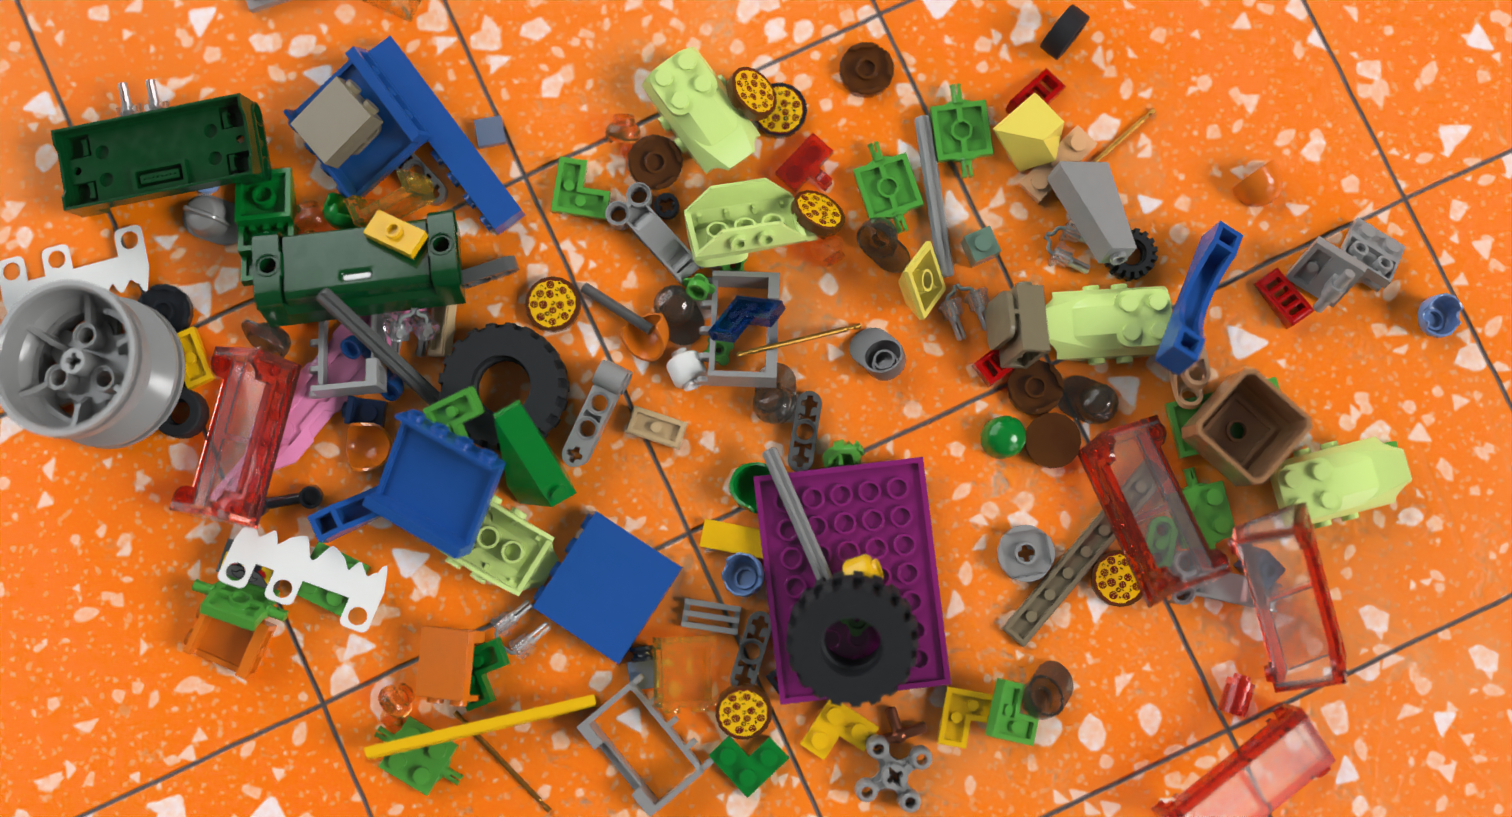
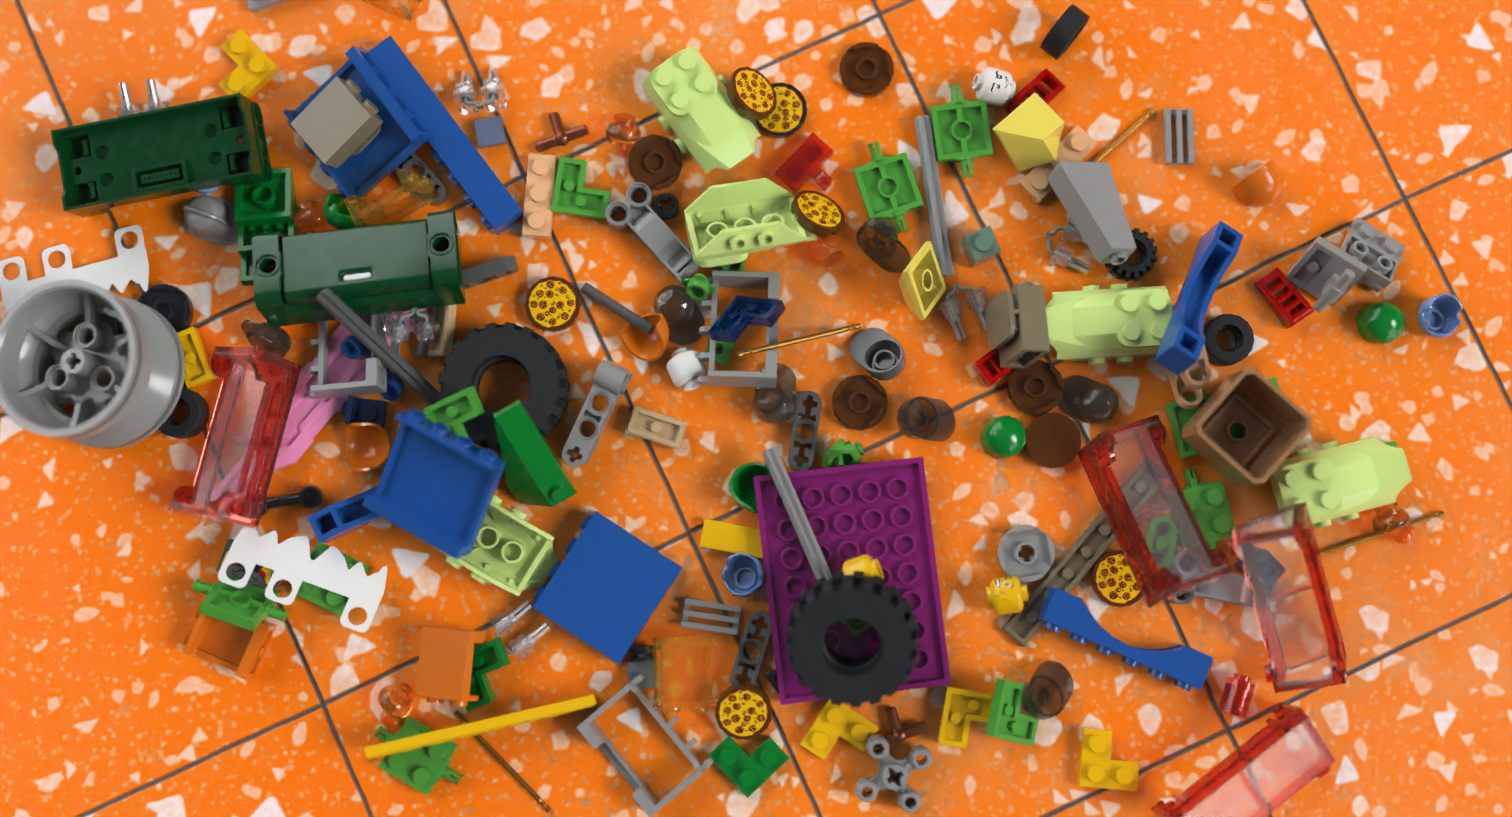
yellow plate [363,210,428,259] -> none
none -> yellow plate [218,28,281,98]
none -> clear piece [453,67,508,115]
none -> light nougat plate [522,154,558,239]
none -> copper piece [534,112,589,153]
none -> reddish brown tile [832,375,888,431]
none -> clear smoke cap [897,397,955,442]
none -> white head [972,67,1016,107]
none -> yellow head [986,576,1029,615]
none -> blue arch [1037,587,1214,691]
none -> yellow plate [1078,727,1139,792]
none -> light grey tile [1163,108,1194,165]
none -> black tyre [1203,313,1254,367]
none -> pearl gold piece [1314,511,1444,557]
none -> green hair [1356,301,1405,344]
none -> clear orange animal [1372,502,1416,544]

